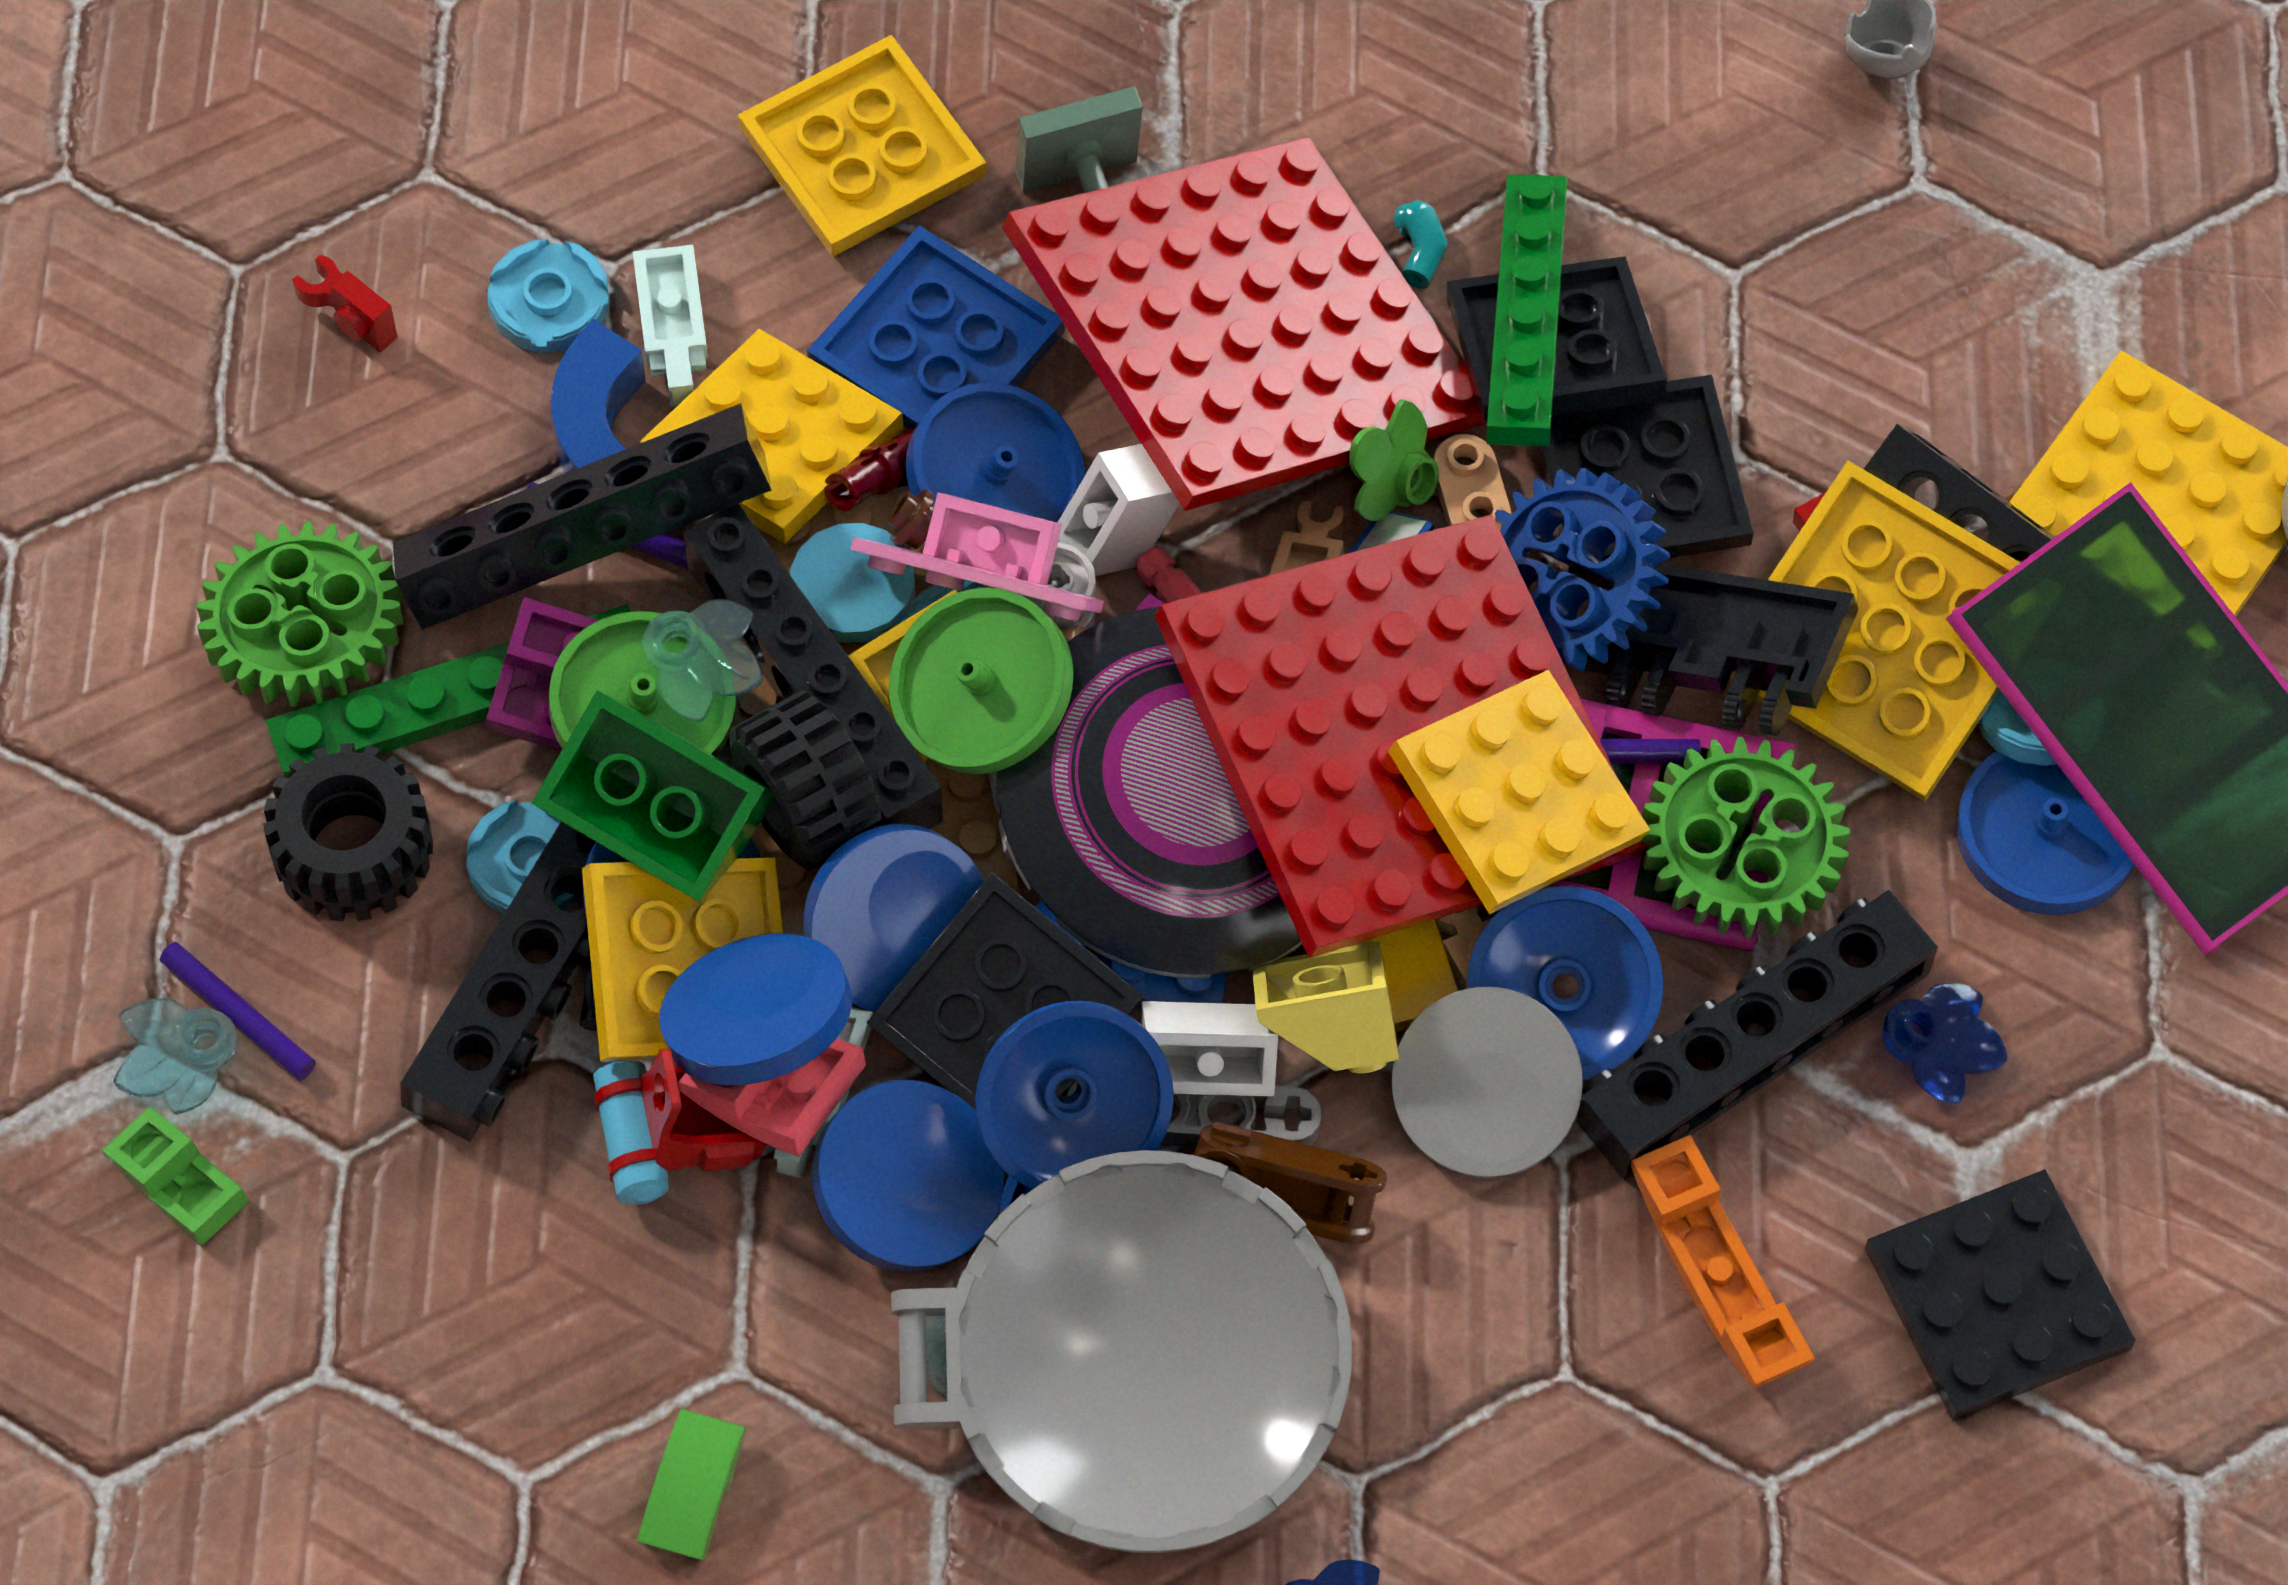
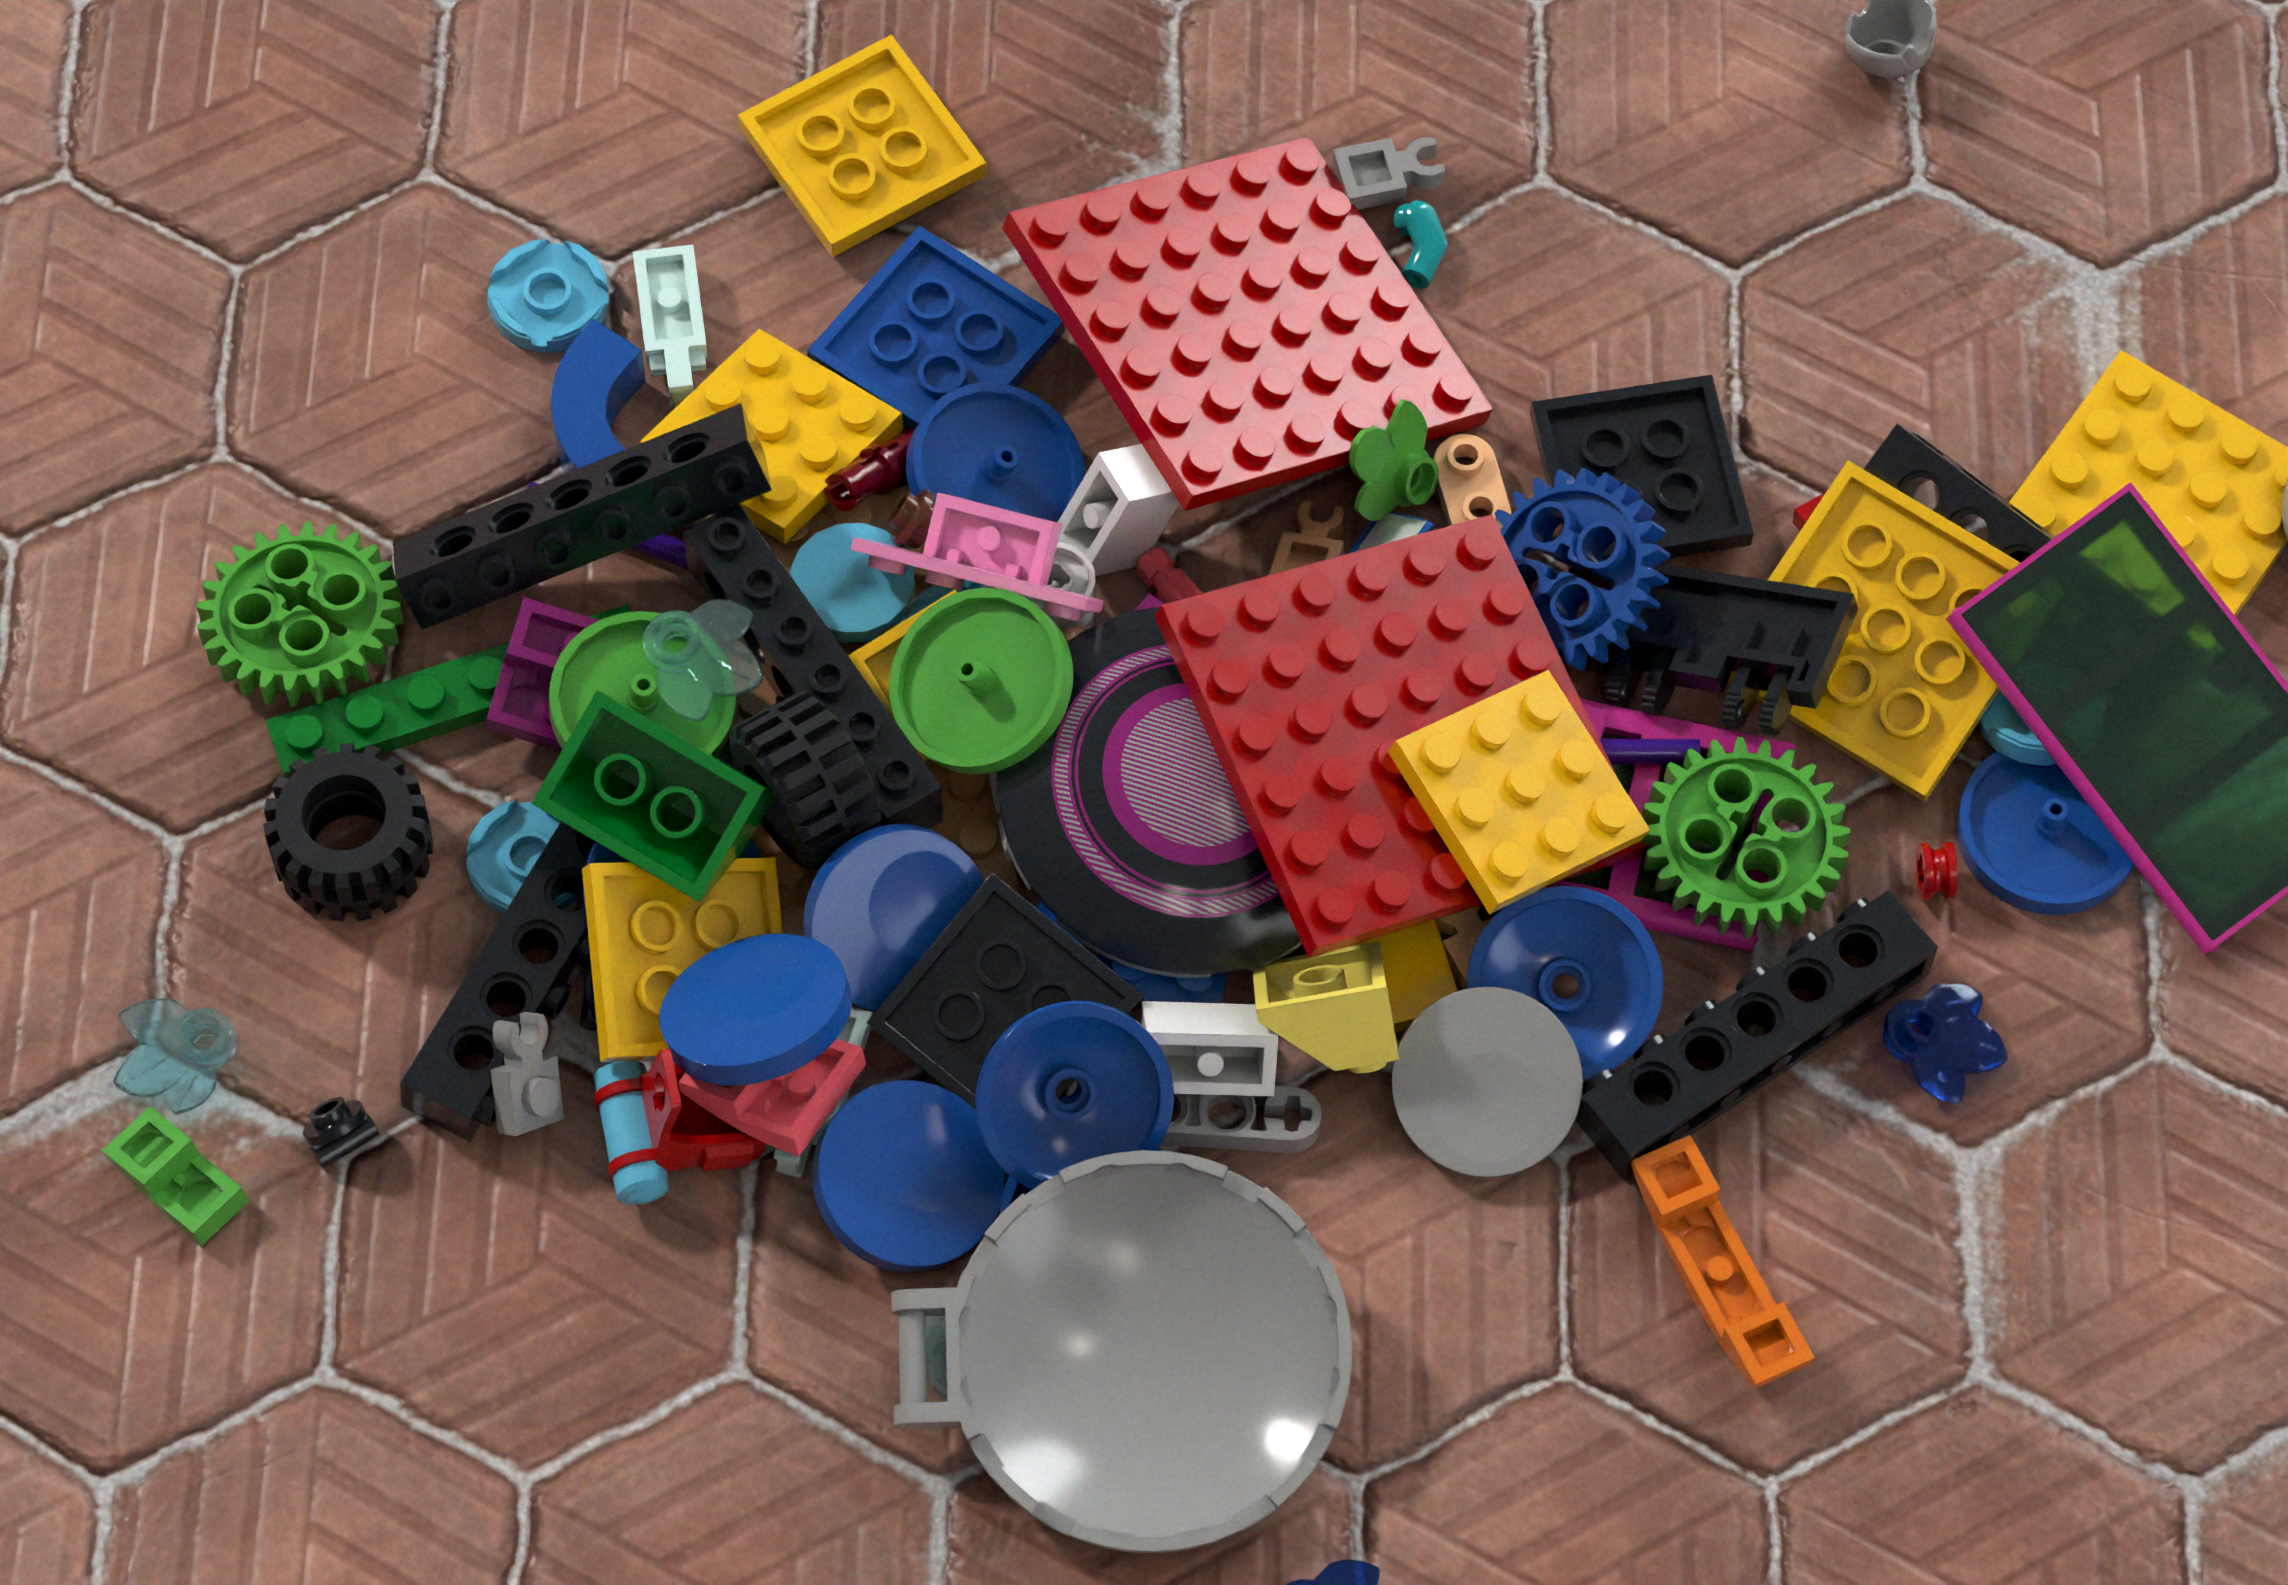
dark purple bar [159,942,316,1081] -> none
red plate [292,255,398,353] -> none
bright green slope [637,1409,747,1560] -> none
sand green tile [1015,86,1143,193] -> none
reddish brown piece [1193,1122,1387,1244] -> none
black plate [1447,256,1667,424] -> none
green plate [1487,174,1567,447] -> none
black plate [1865,1169,2136,1421] -> none
none -> black plate [303,1097,380,1169]
none -> light grey plate [491,1012,564,1136]
none -> light grey plate [1332,137,1445,210]
none -> red bush [1915,842,1958,900]

